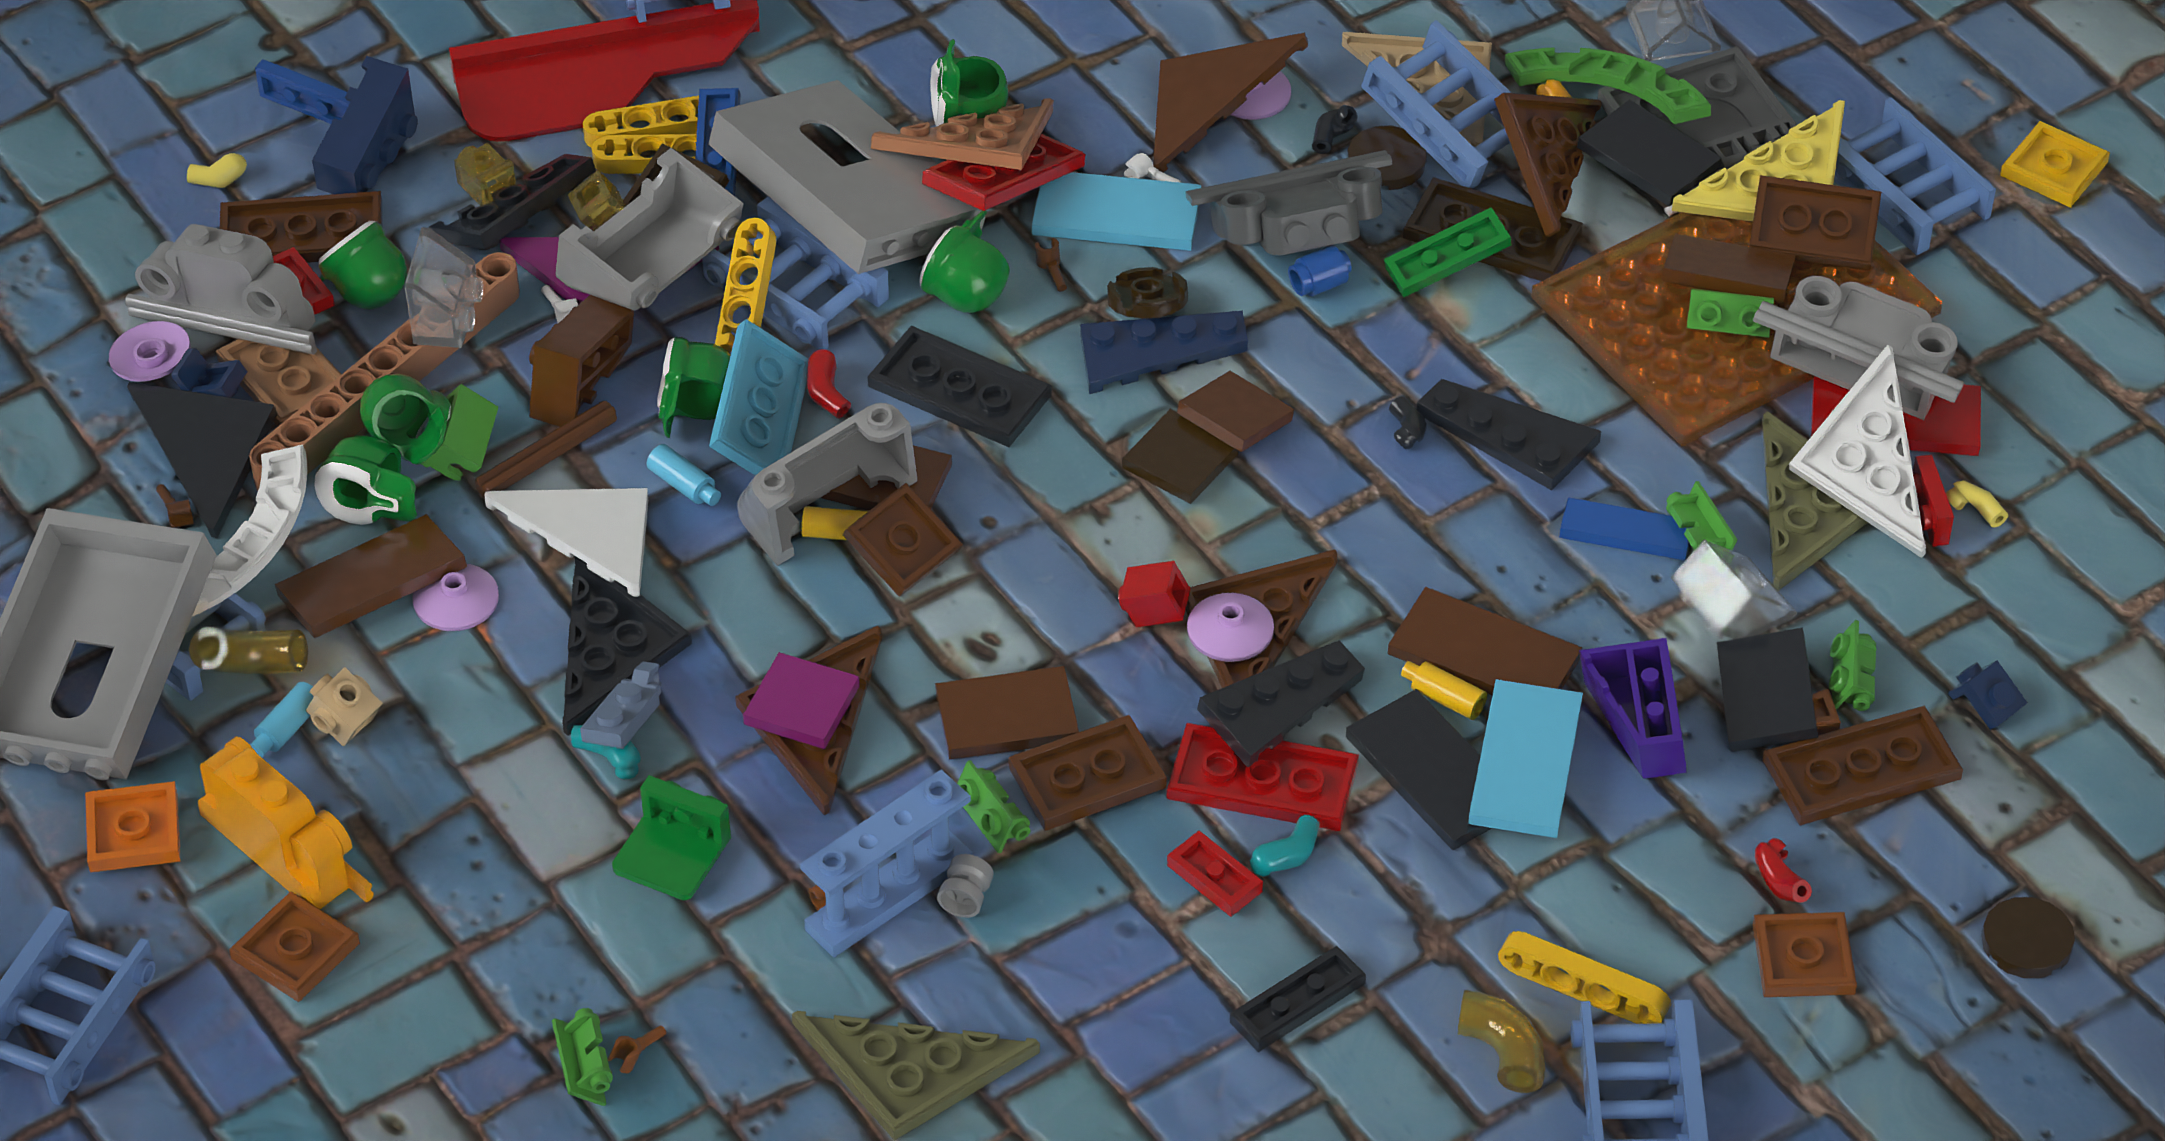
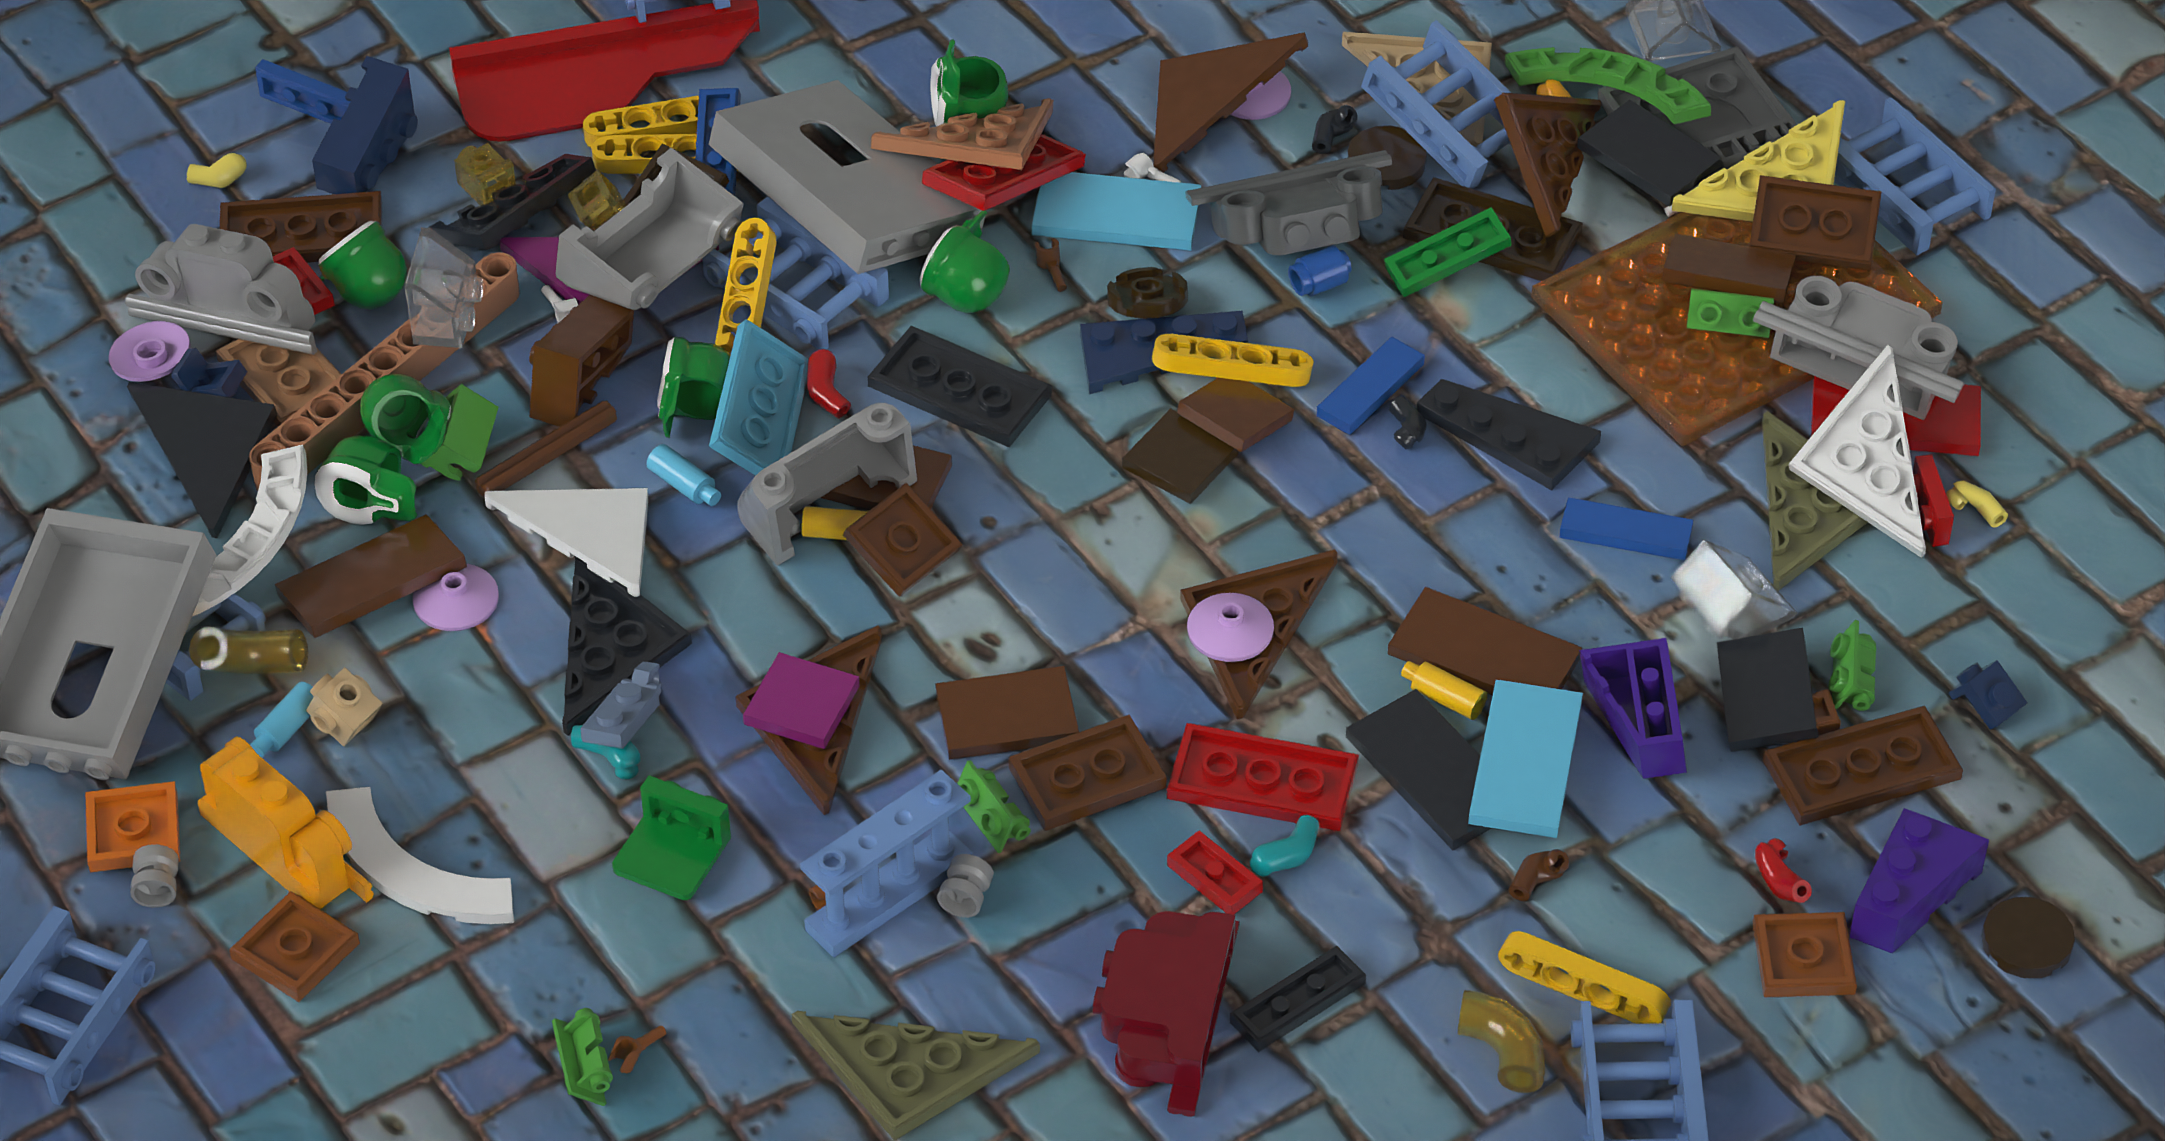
reddish brown hand [156,484,194,528] -> none
red brick [1118,560,1191,628] -> none
black wing [1197,640,1365,767] -> none
bright green hinge [1666,481,1738,571] -> none
yellow tile [2000,121,2110,208] -> none
none -> light grey wheel [130,844,179,908]
none -> white tile [326,787,514,924]
none -> dark red brick [1093,911,1240,1117]
none -> yellow beam [1152,334,1314,387]
none -> blue tile [1317,337,1425,435]
none -> reddish brown arm [1509,849,1570,901]
none -> dark purple wedge [1849,808,1989,953]

